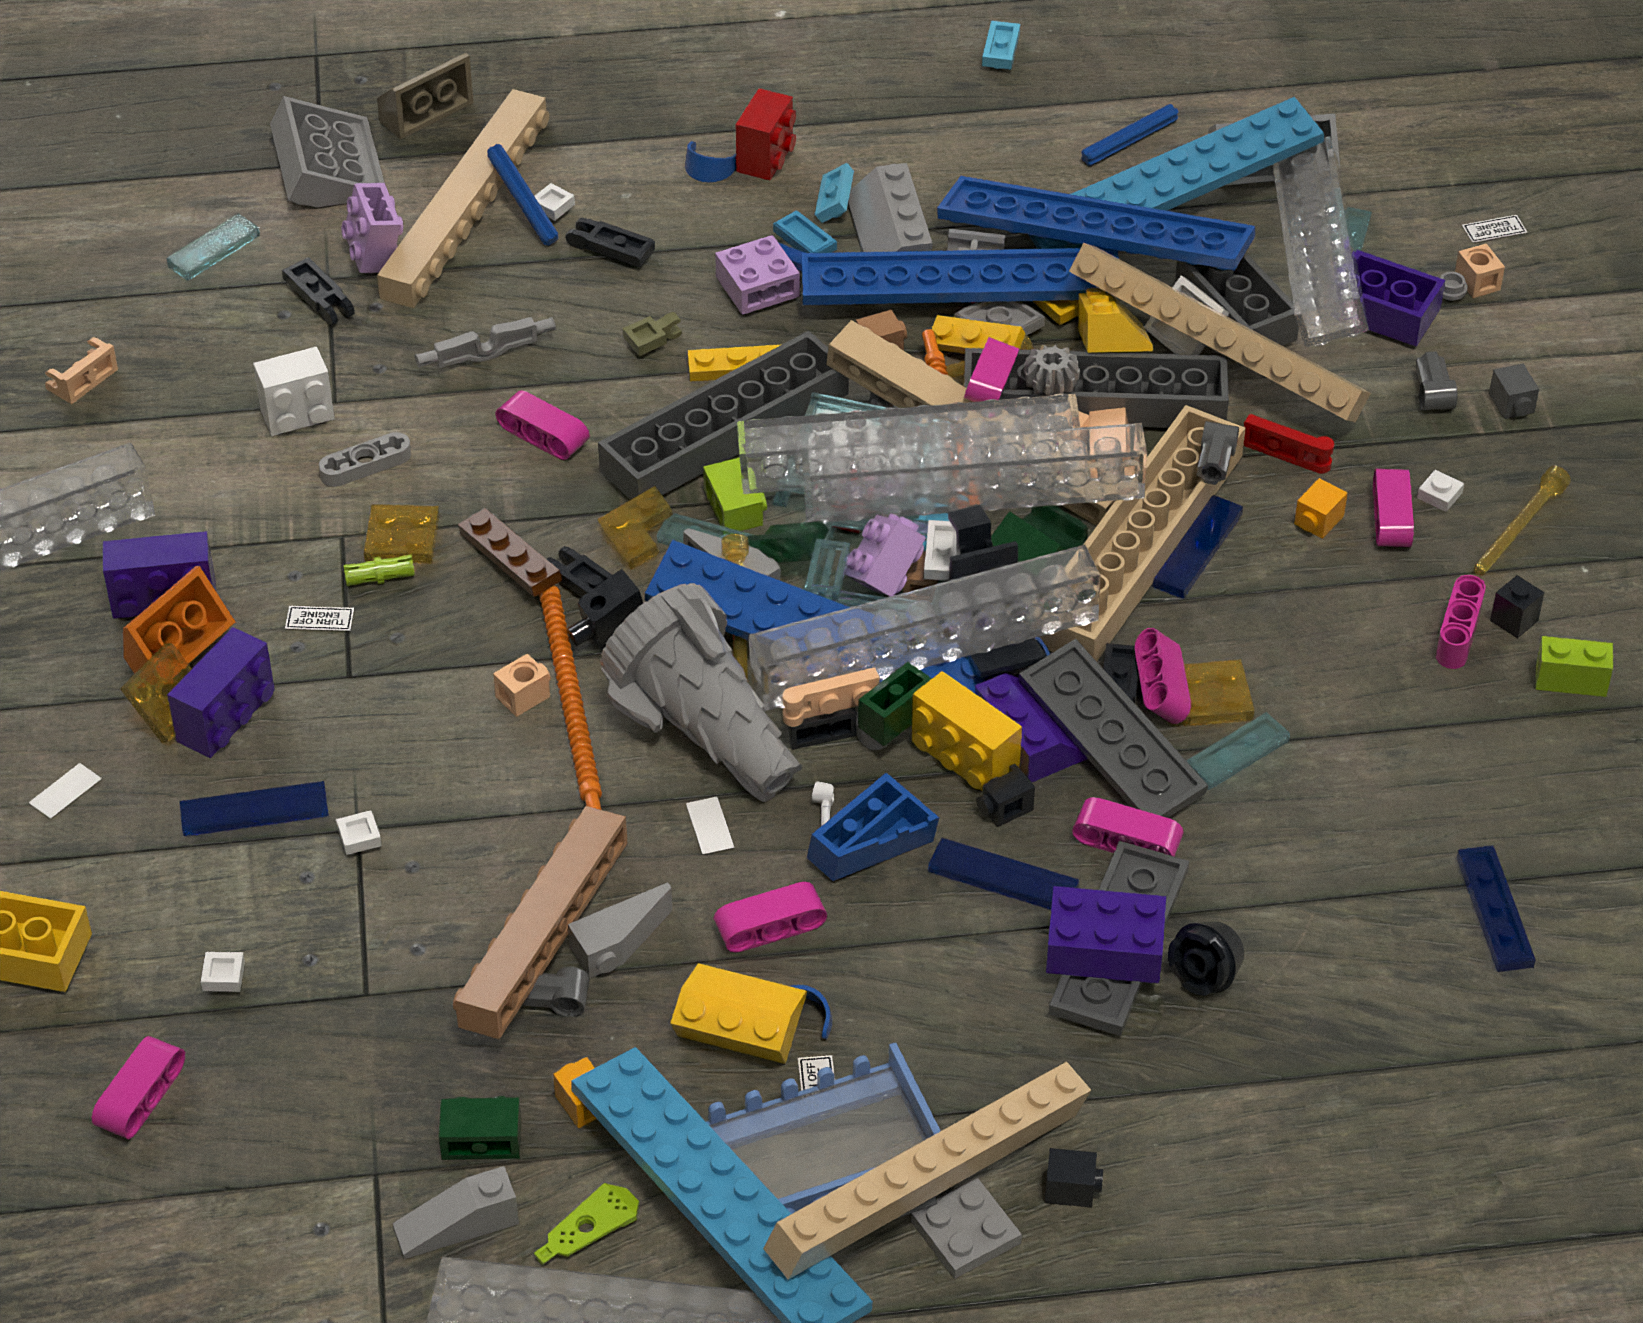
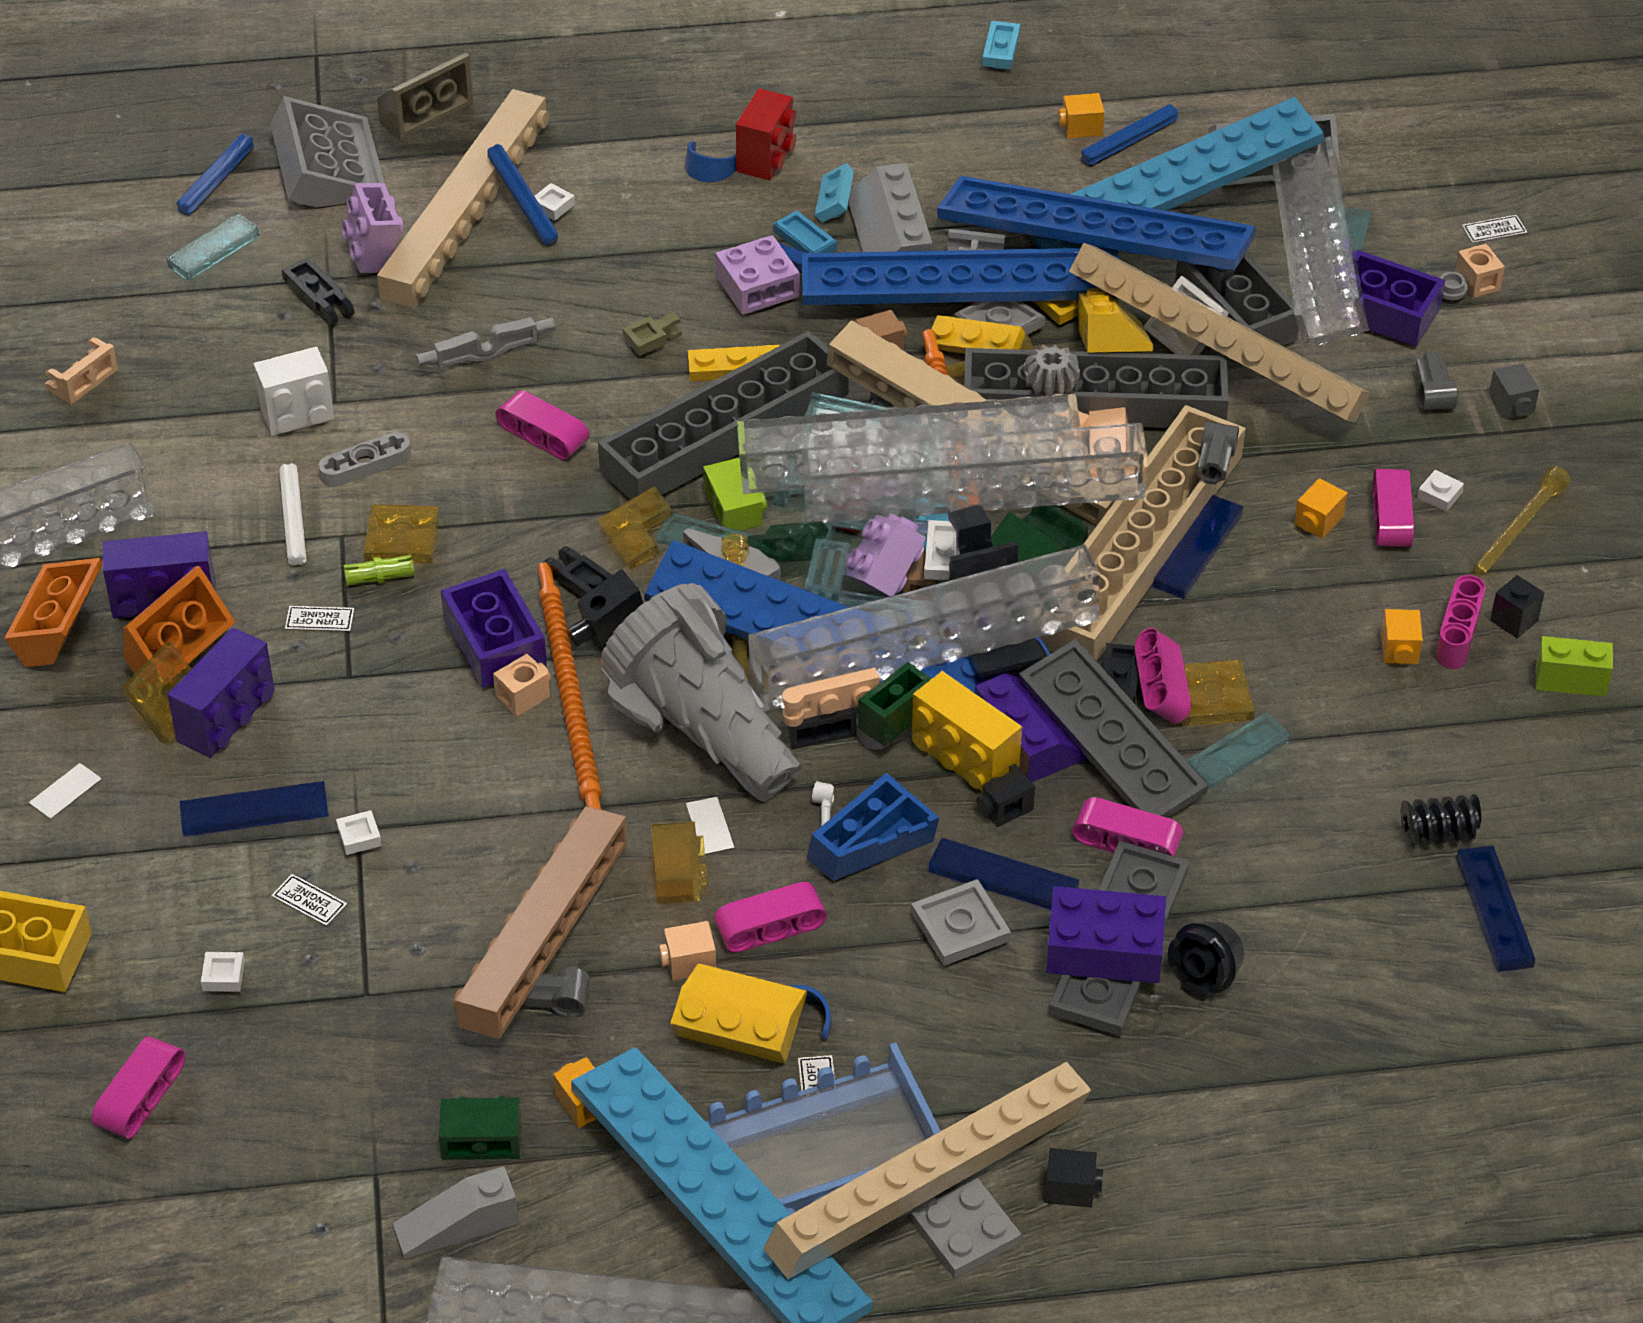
plate [458,508,562,597] -> none
lime piece [534,1183,640,1265] -> none
black hinge [565,217,655,268] -> none
light grey slope [568,882,672,978] -> none
dark pink beam [964,337,1019,410] -> none
red plate [1243,414,1335,474] -> none
none -> orange slope [4,558,103,667]
none -> blue axle [176,133,254,215]
none -> white sticker [271,874,347,925]
none -> white axle [279,463,307,566]
none -> dark purple brick [440,569,547,688]
none -> clear yellow brick [651,821,708,905]
none -> light nougat brick [659,921,716,981]
none -> light grey plate [911,879,1011,966]
none -> light orange brick [1058,93,1105,139]
none -> light orange brick [1381,609,1423,664]
none -> black piece [1400,794,1482,846]

